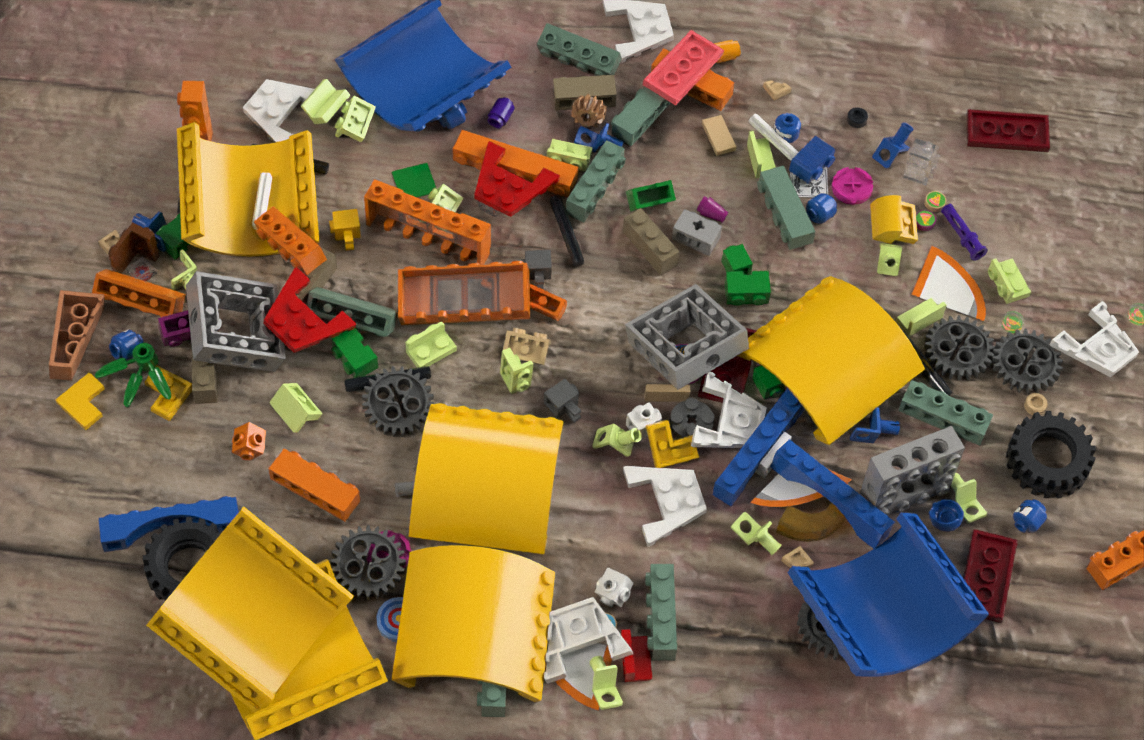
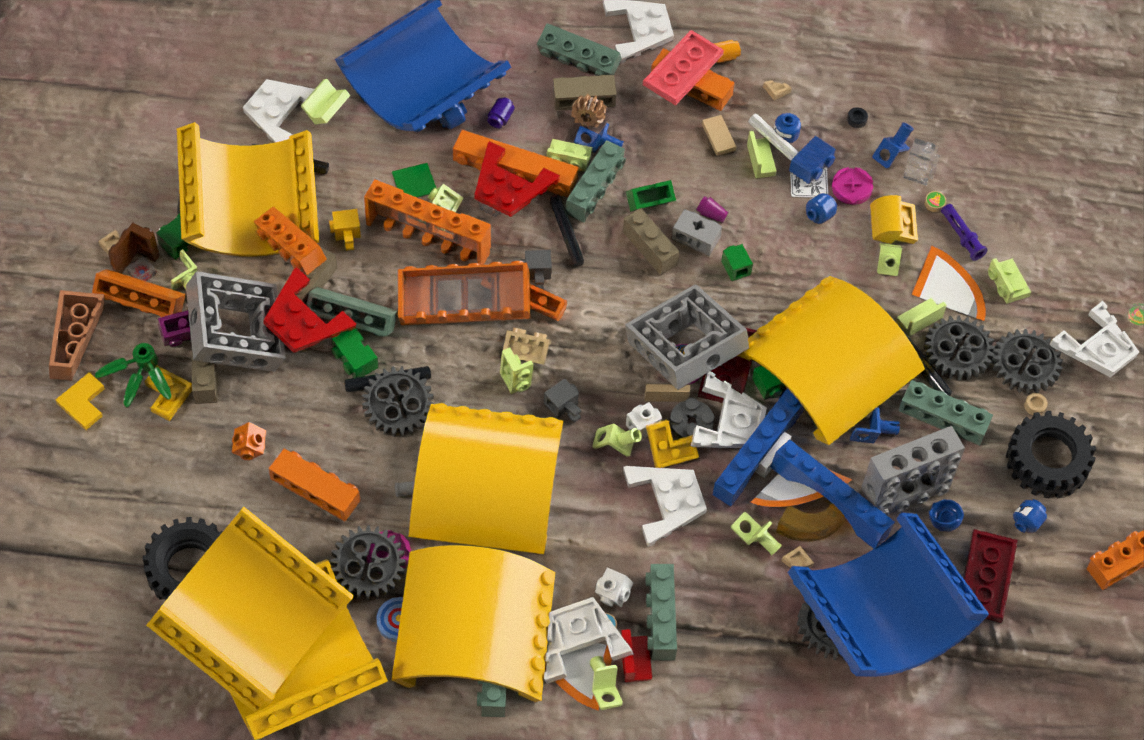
blue arch [98,496,239,552] -> none
blue head [109,330,144,361] -> none
blue bracket [132,211,167,252] -> none
orange brick [177,80,213,142] -> none
white axle [252,173,272,230] -> none
yellowish green panel [270,383,322,433] -> none
yellowish green bracket [335,96,375,142] -> none
yellowish green bracket [405,322,457,368] -> none
sand green brick [611,87,671,147] -> none
green brick [724,271,771,306] -> none
sand green brick [757,165,816,250] -> none
tile [916,210,936,231] -> none
yellowish green bracket [951,473,987,523] -> none
dark red tile [966,109,1050,152] -> none
clear tile [1001,311,1024,333] -> none

